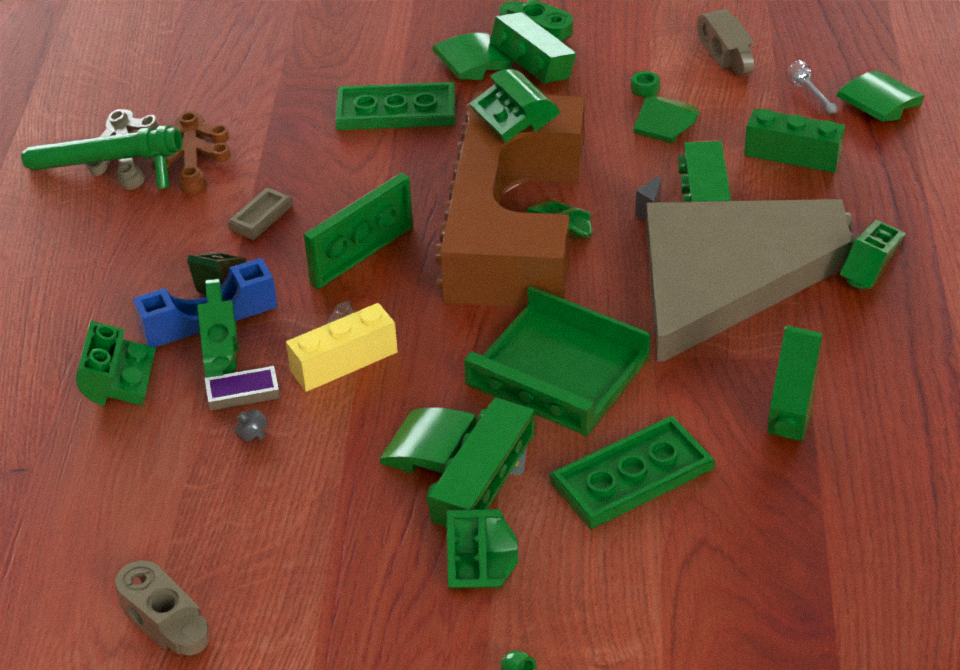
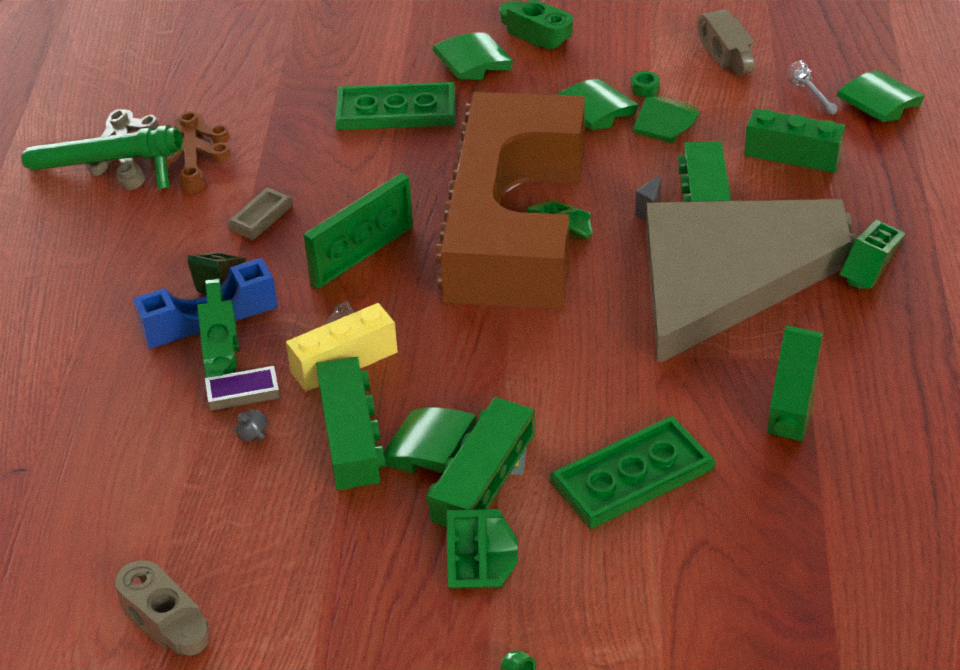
green brick [76,320,156,406] -> none
green panel [464,286,651,436] -> none
green brick [469,69,560,143] -> none
green brick [489,12,577,83] -> none
none -> green brick [316,356,385,490]
none -> green slope [557,78,639,130]

